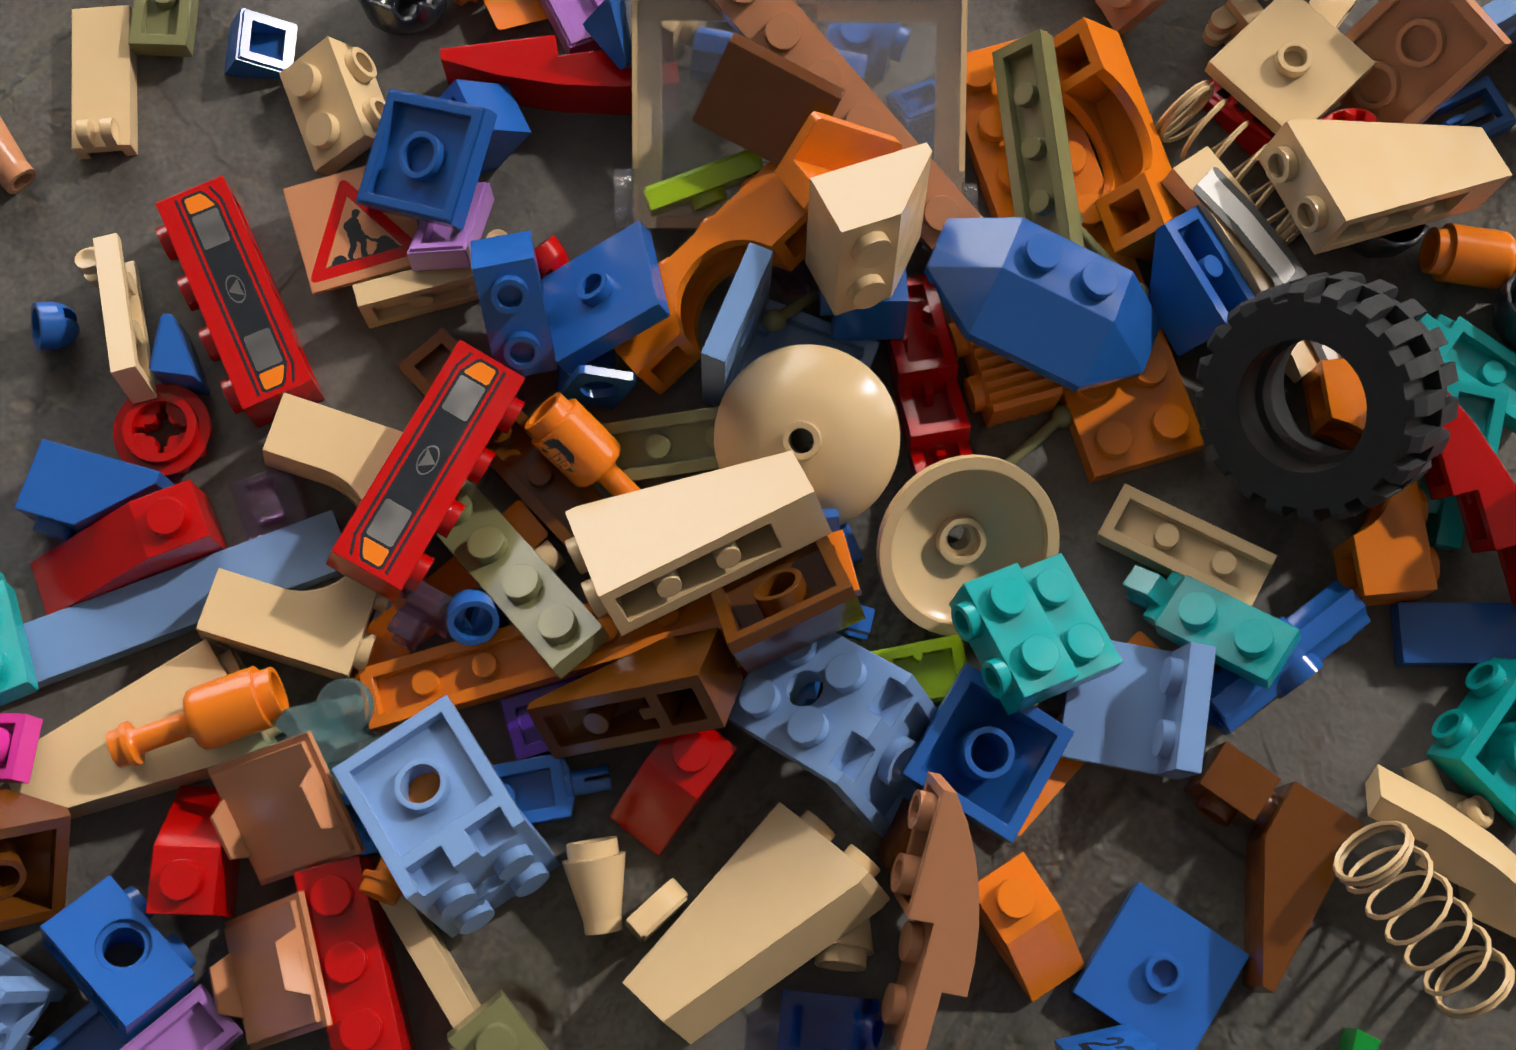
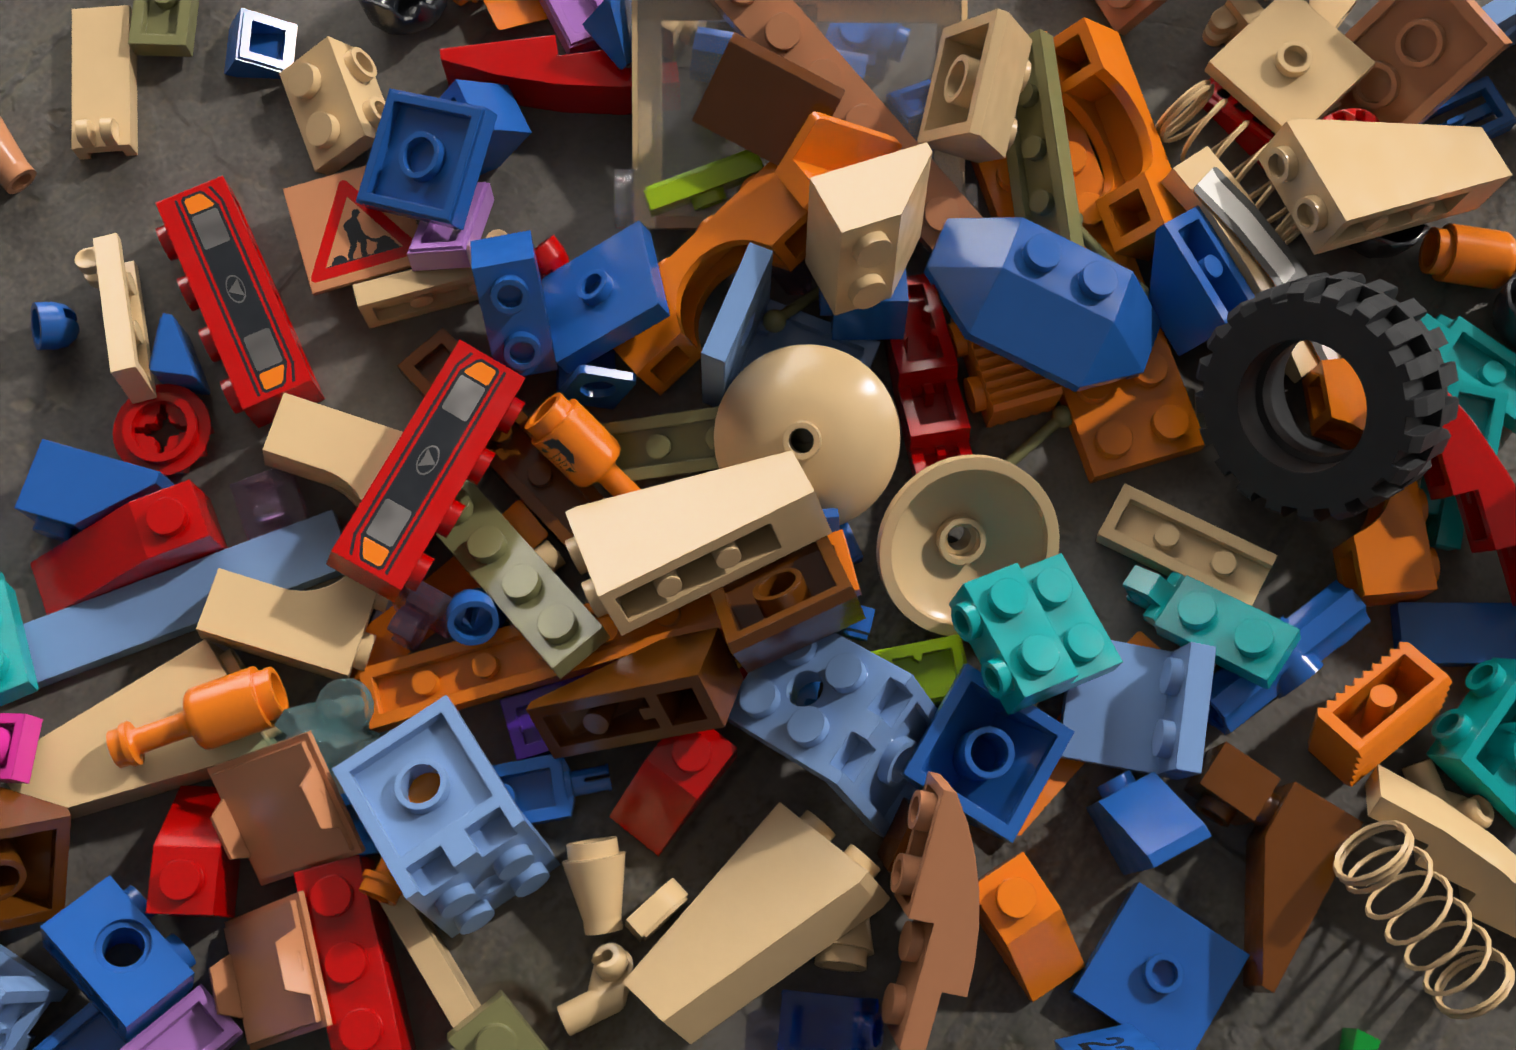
none -> tan arm [557,943,634,1036]
none -> tan slope [917,9,1032,163]
none -> blue slope [1086,770,1212,875]
none -> orange brick [1308,642,1452,787]

